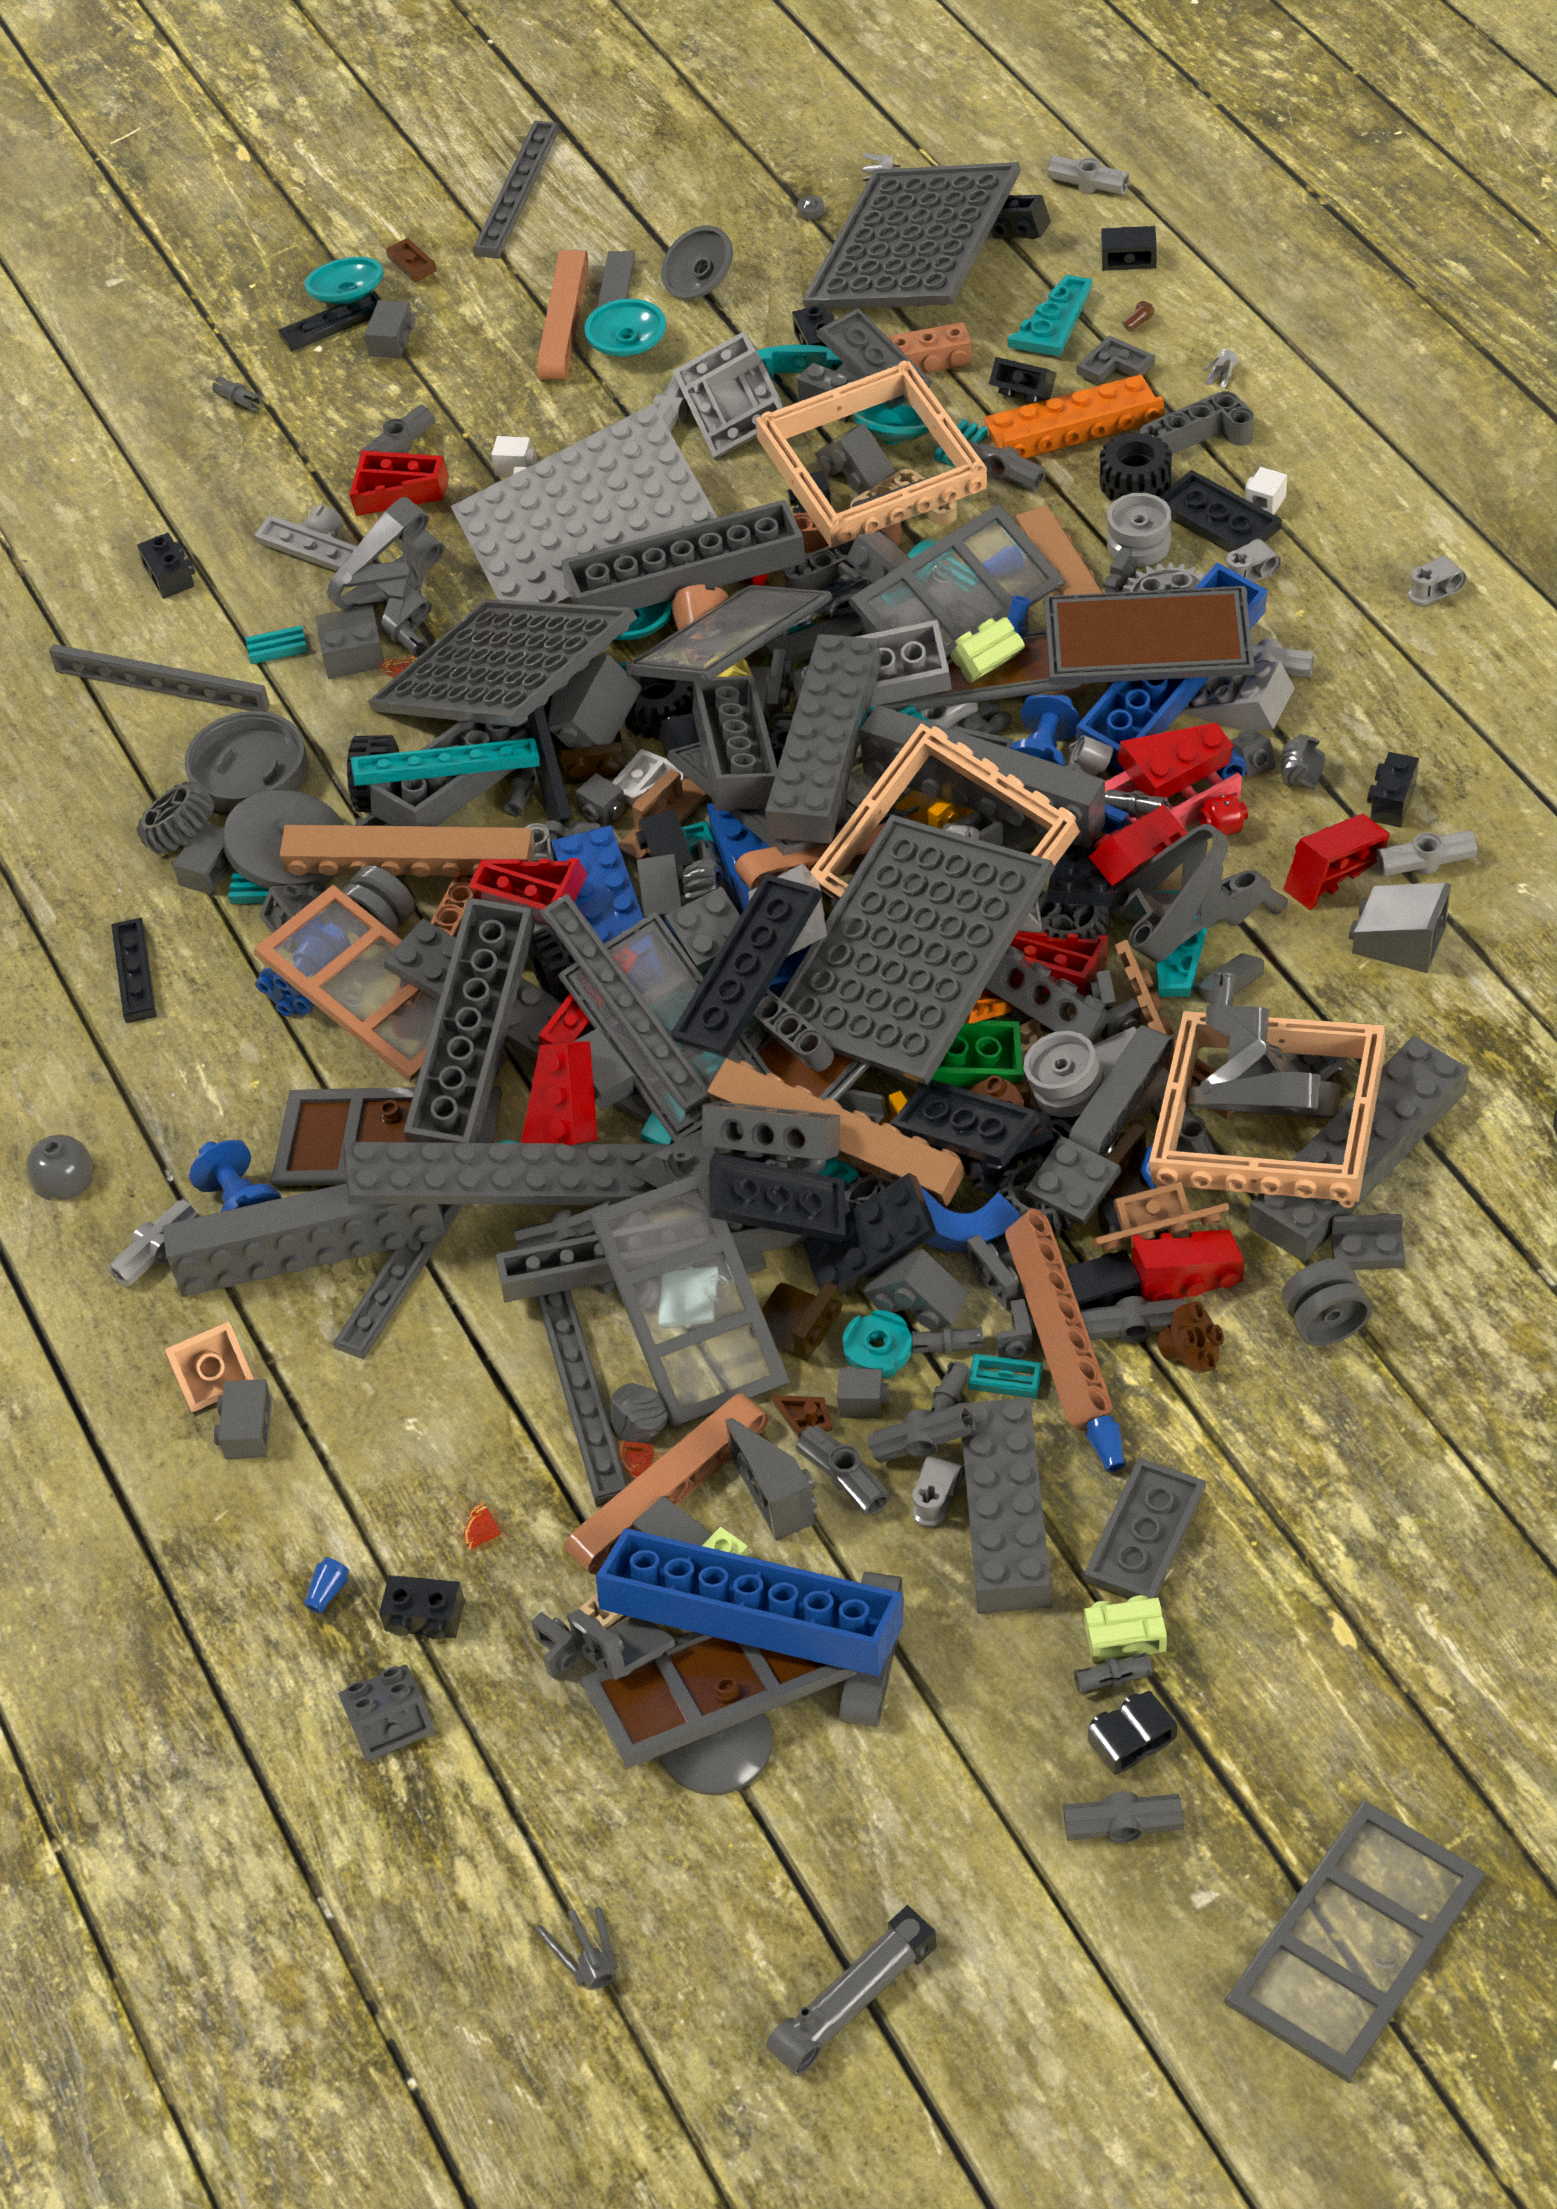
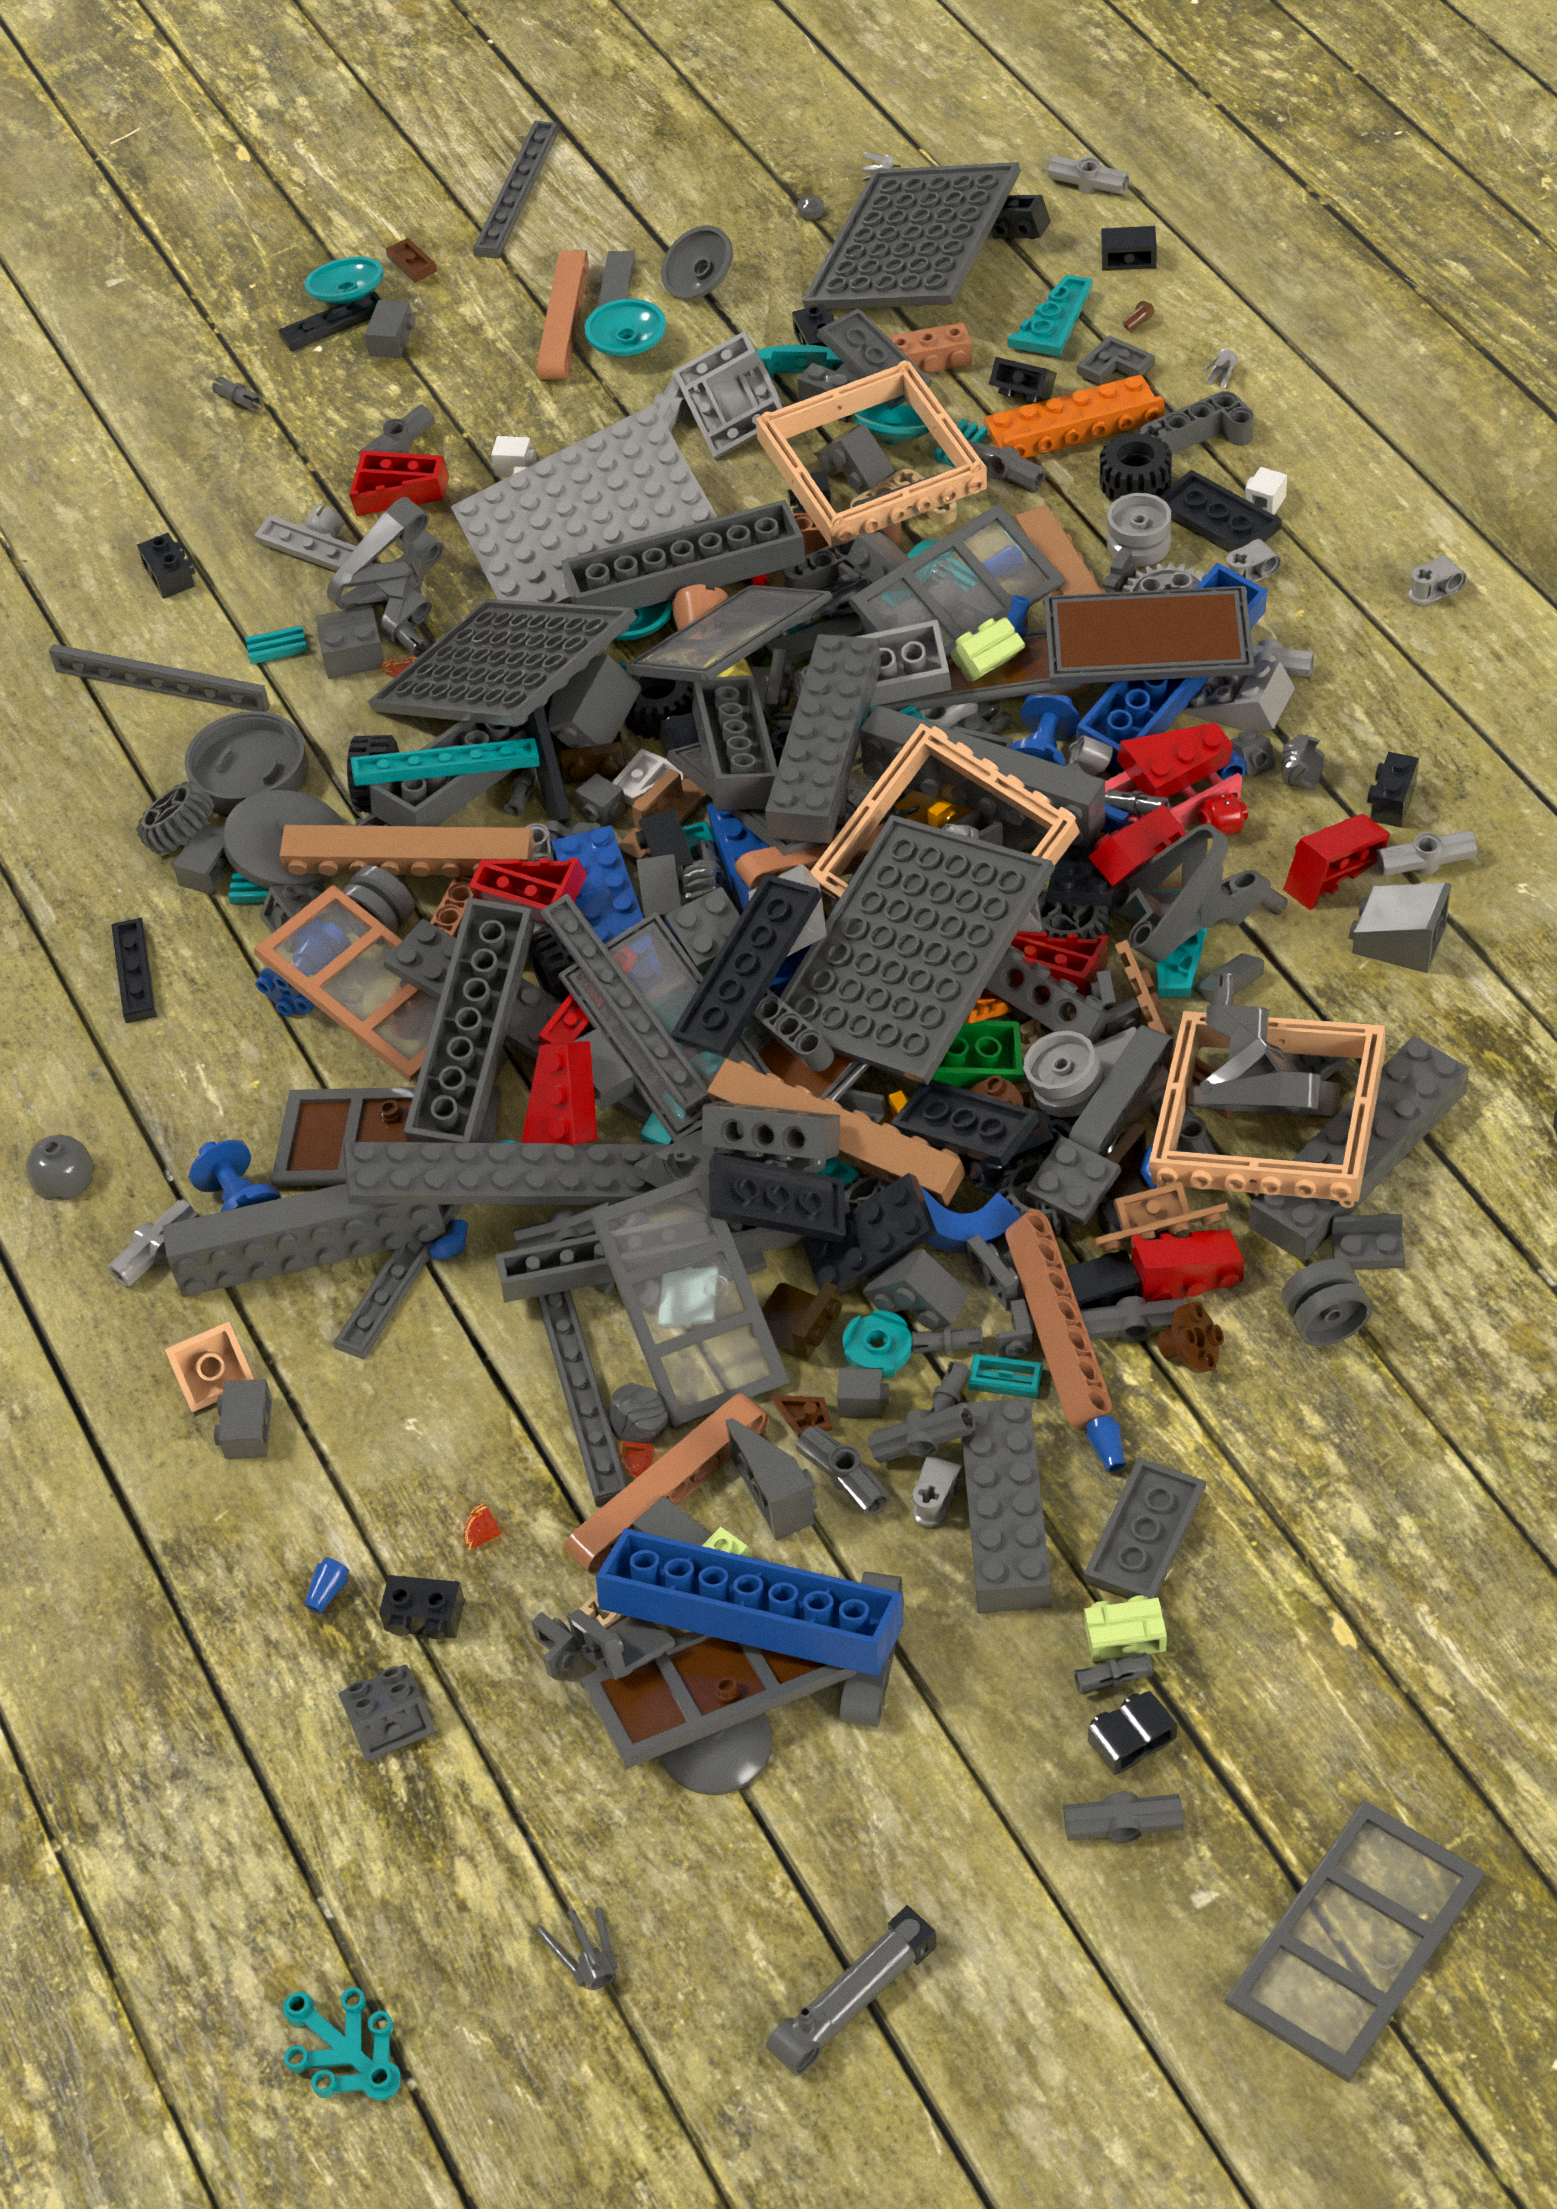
none -> teal plant [283,1987,401,2101]
none -> blue arm [429,1219,468,1261]

